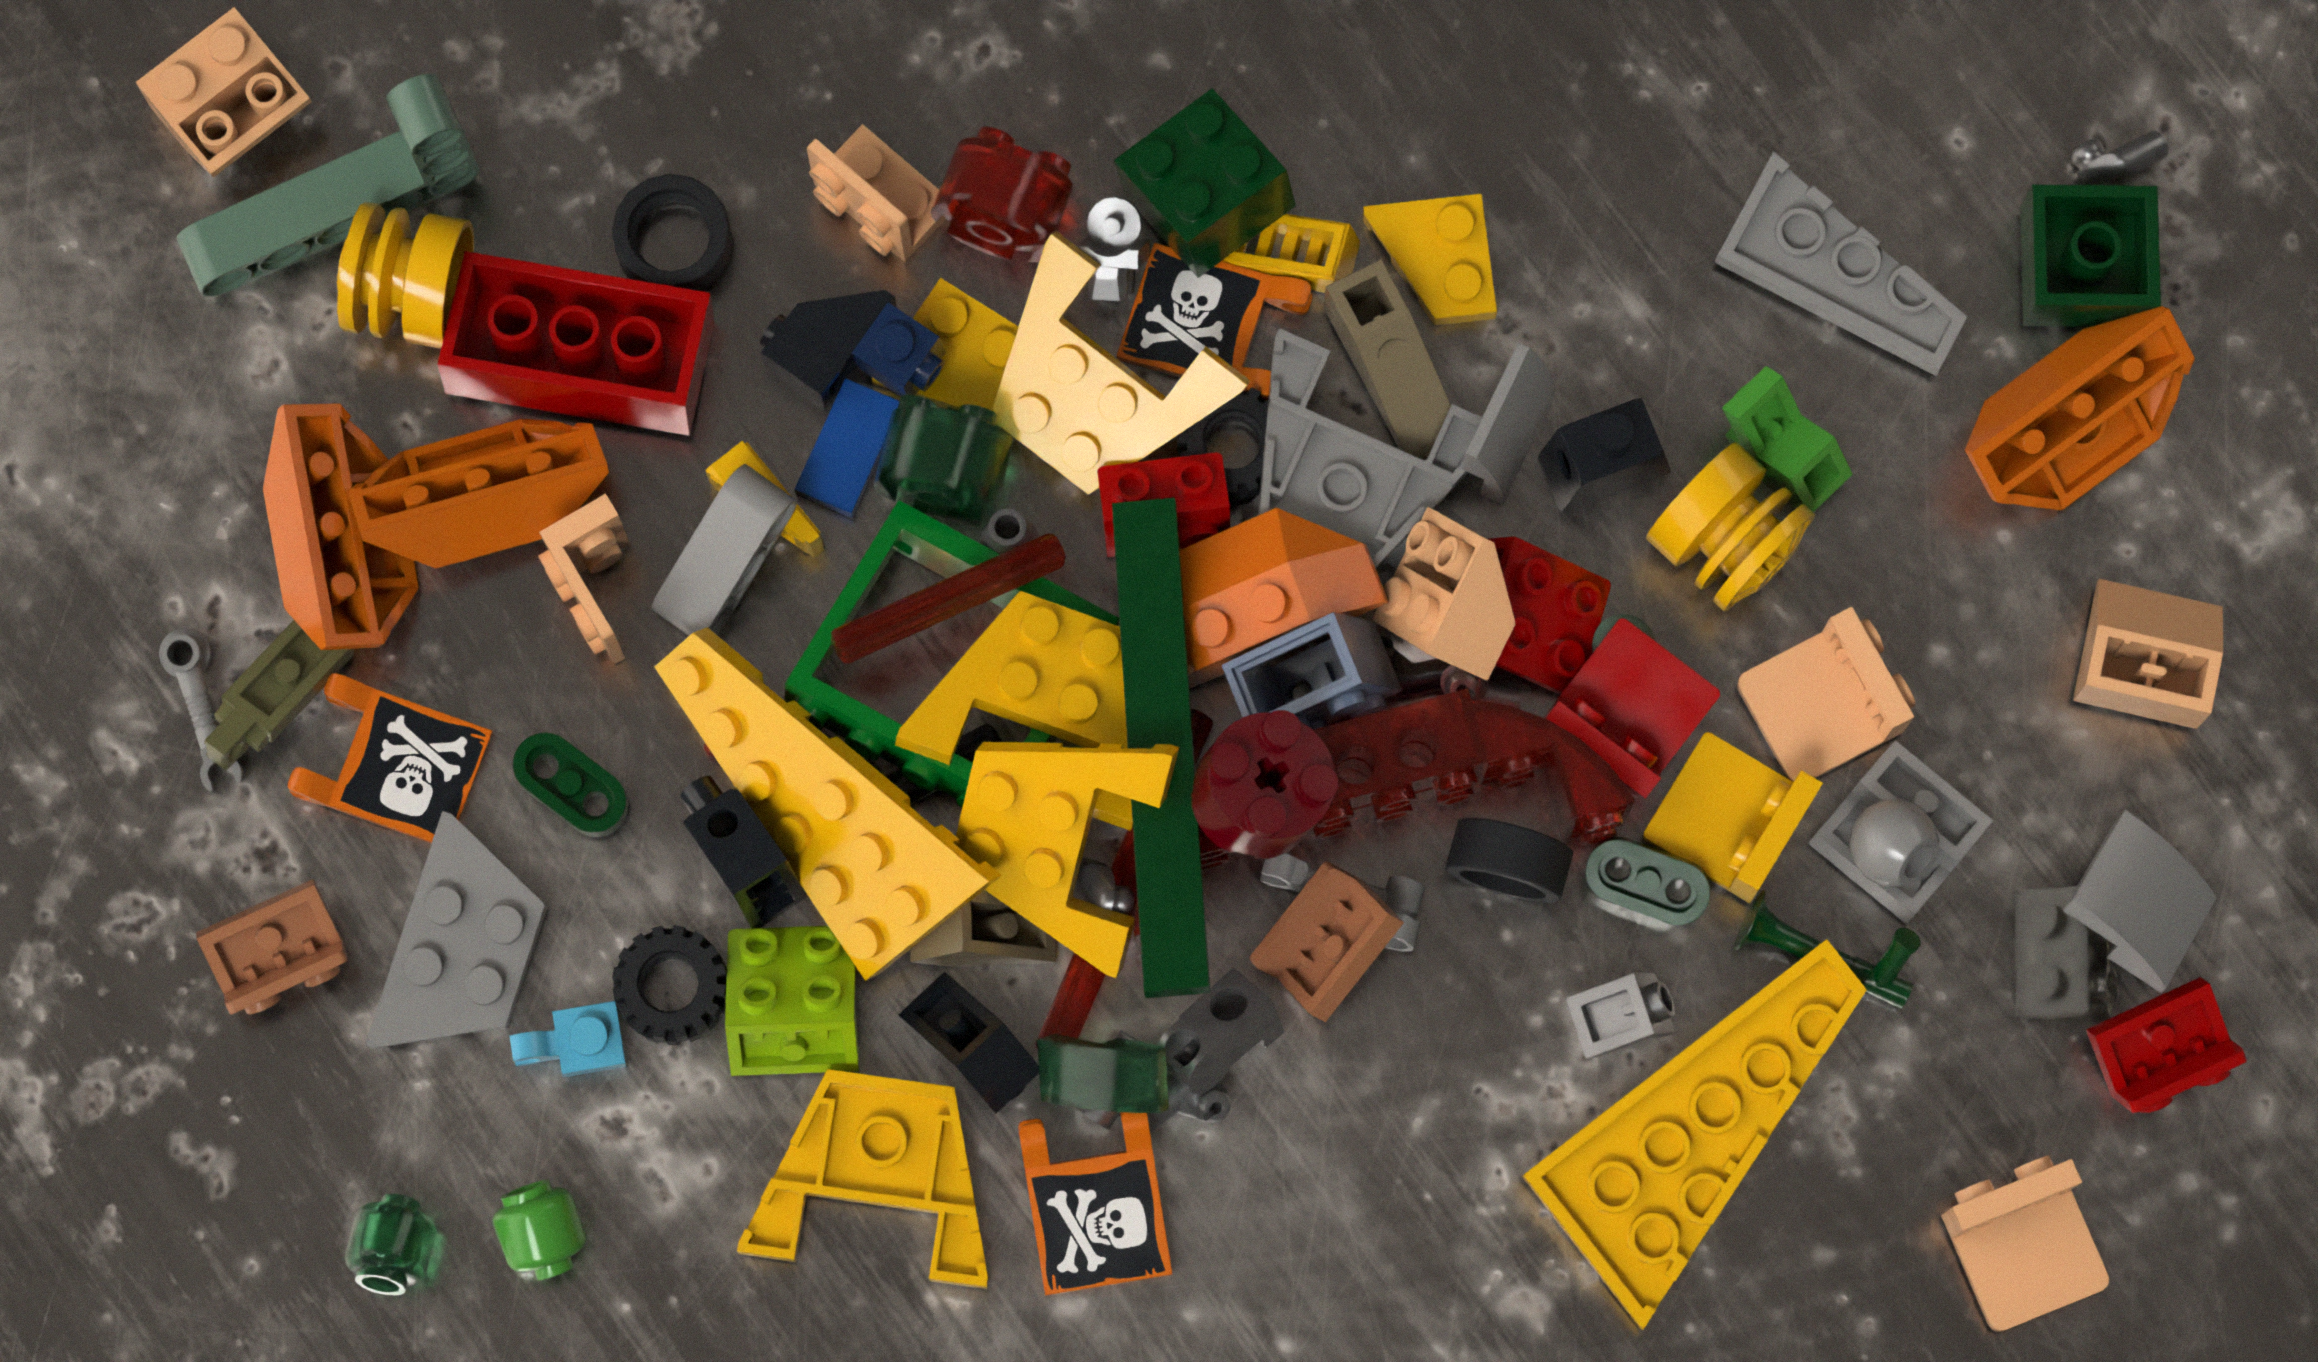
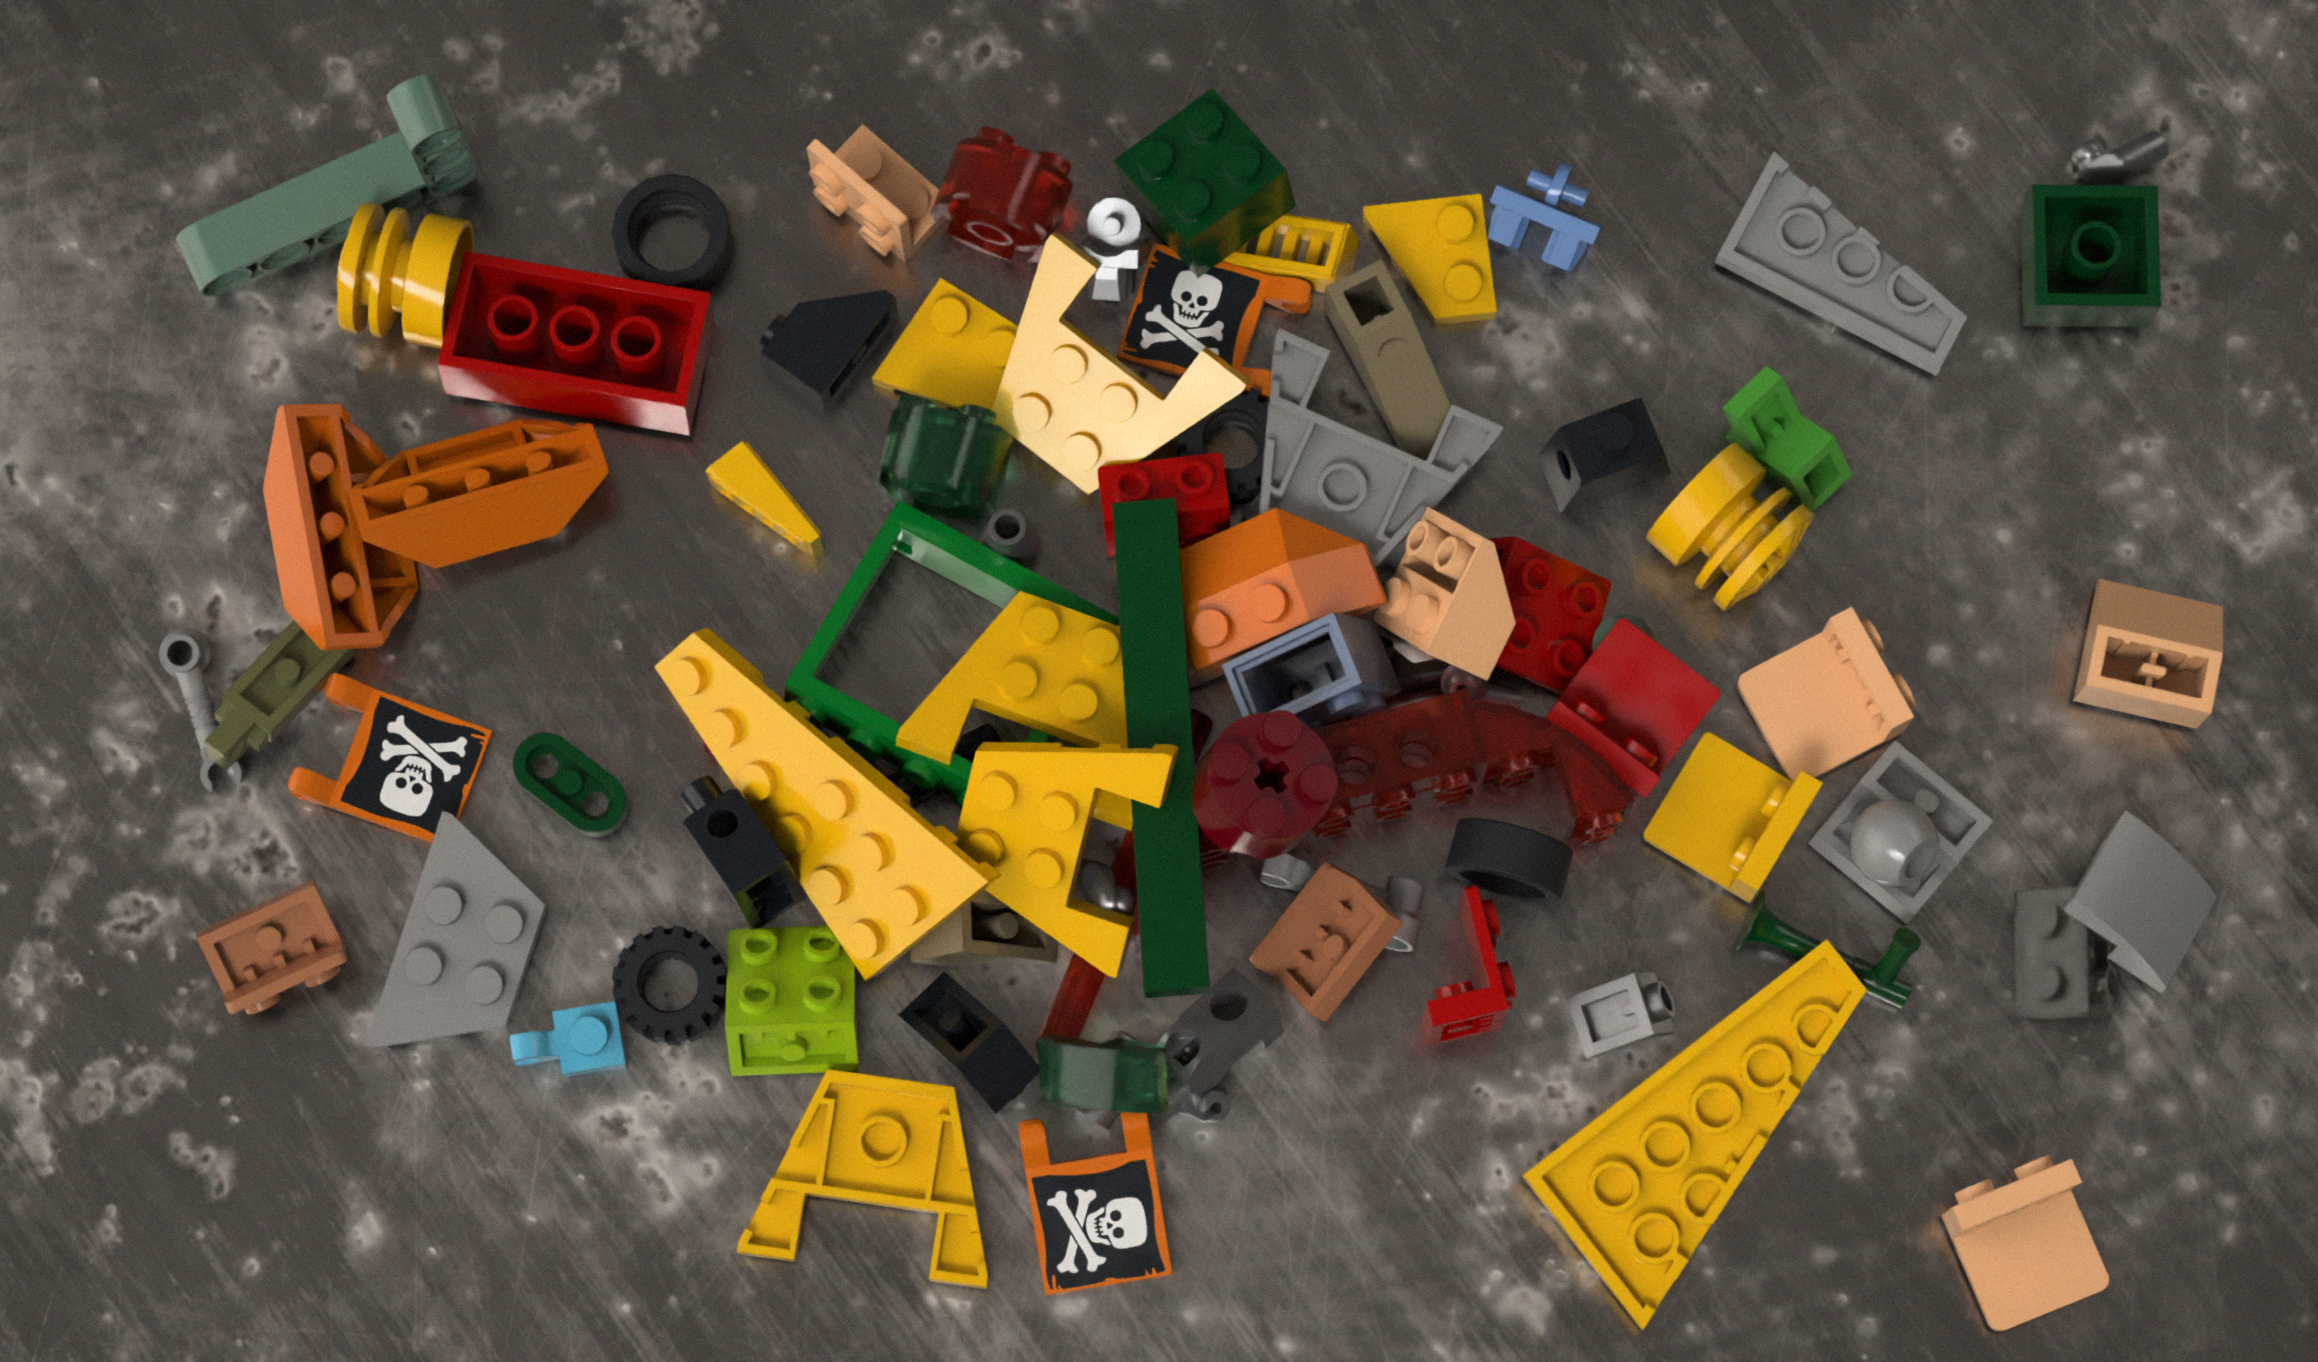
light nougat slope [136,7,312,178] -> none
clear green head [344,1194,436,1295] -> none
bright green head [492,1179,587,1280] -> none
light nougat bracket [538,494,630,664] -> none
light grey beam [652,464,797,636] -> none
blue tile [794,378,903,519] -> none
clear red axle [831,533,1066,664] -> none
dark blue brick [852,302,946,403] -> none
light grey slope [1461,342,1555,505] -> none
plate [1586,837,1710,925] -> none
orange wedge [1965,306,2195,510] -> none
red bracket [2086,977,2247,1113] -> none
none -> red bracket [1421,885,1516,1046]
none -> medium blue hips [1488,161,1603,272]

